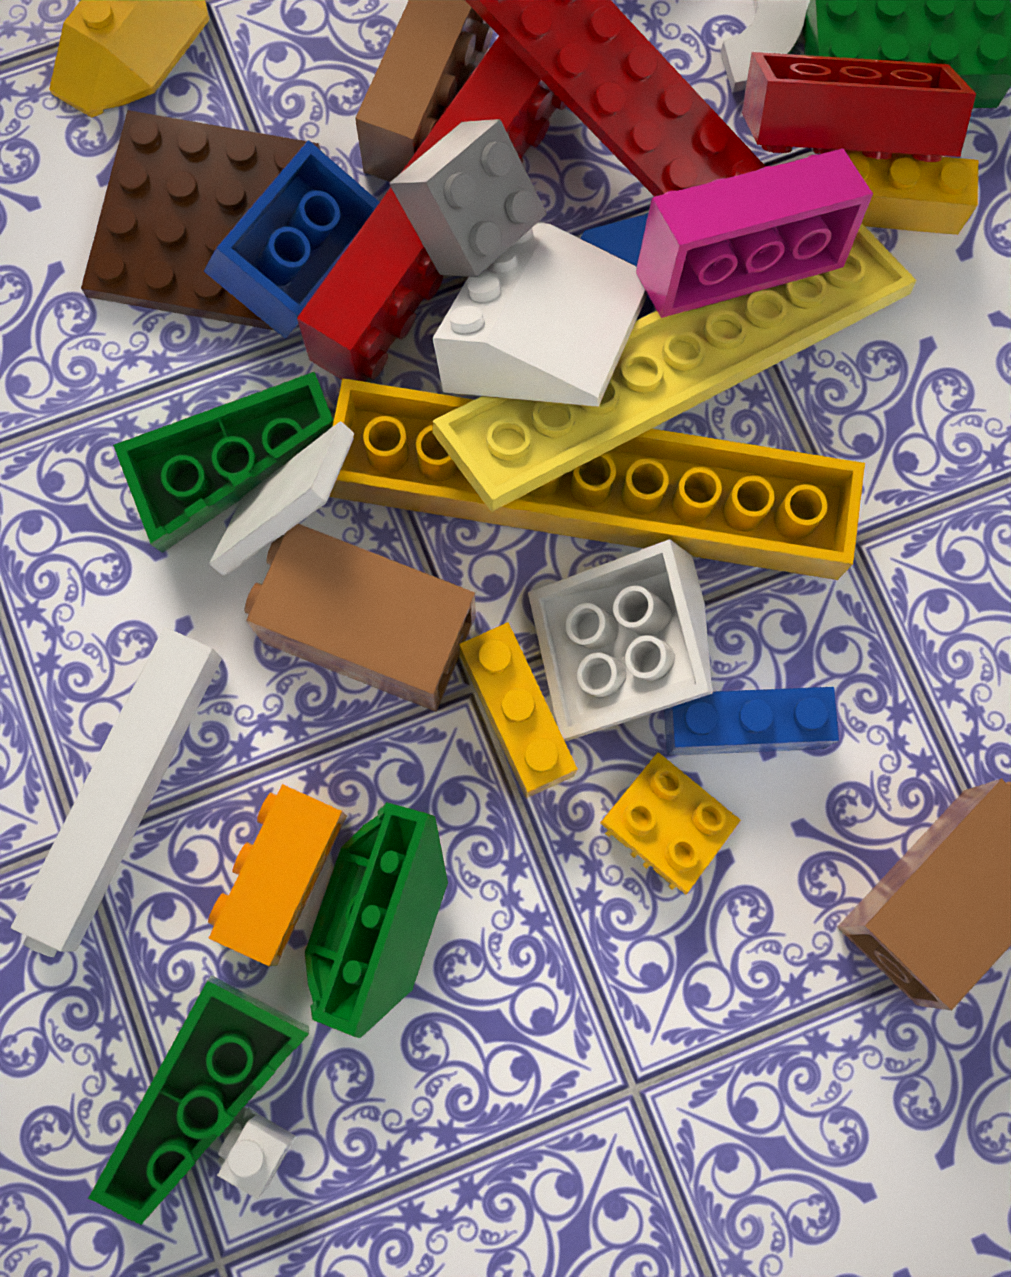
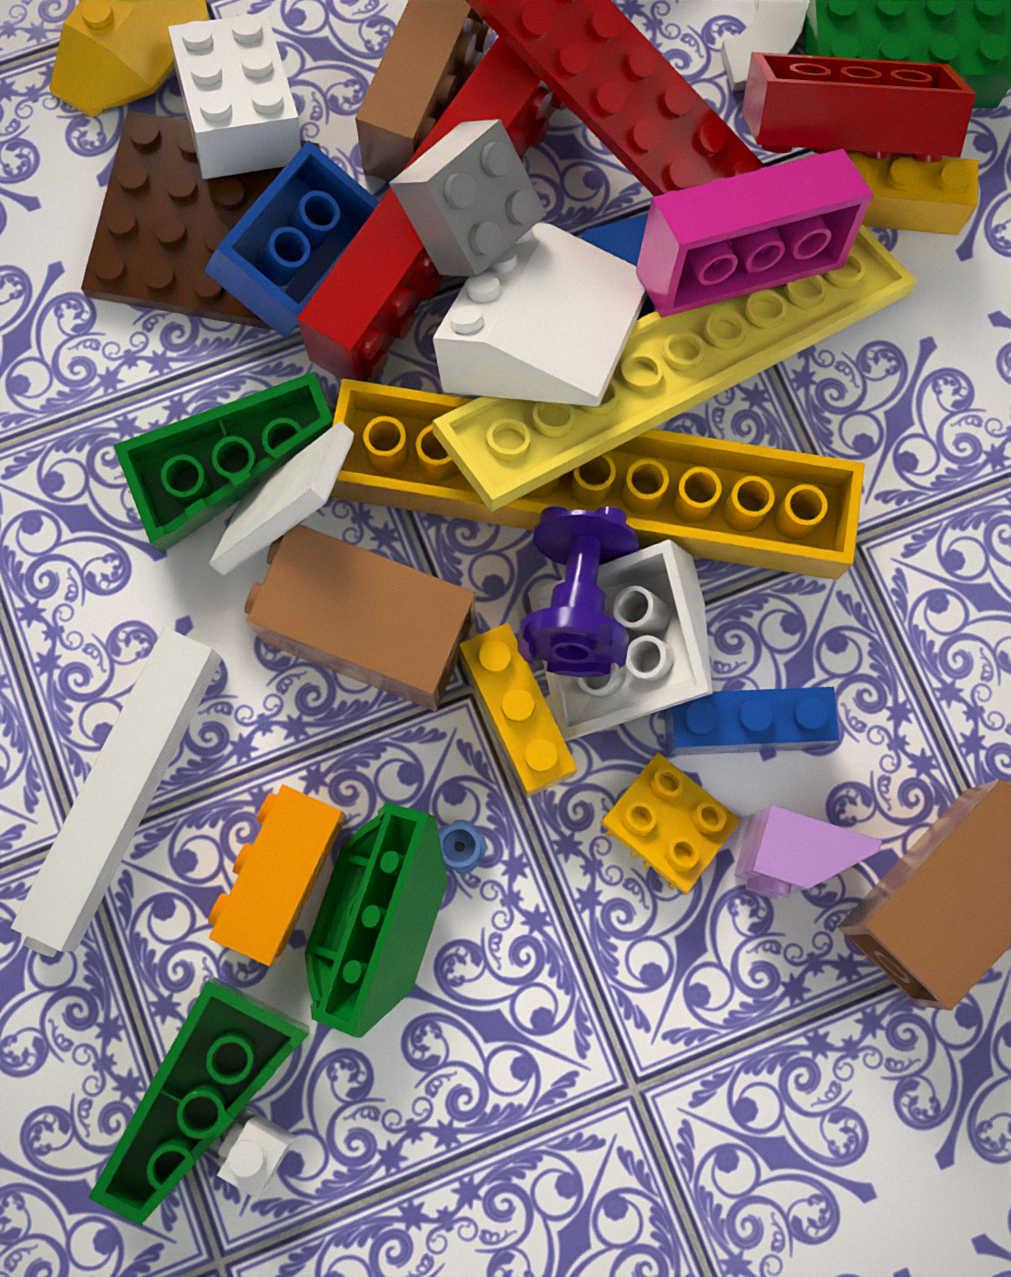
none -> white brick [168,13,301,179]
none -> medium blue plate [438,820,486,874]
none -> dark purple piece [518,506,639,677]
none -> lavender slope [734,805,882,899]

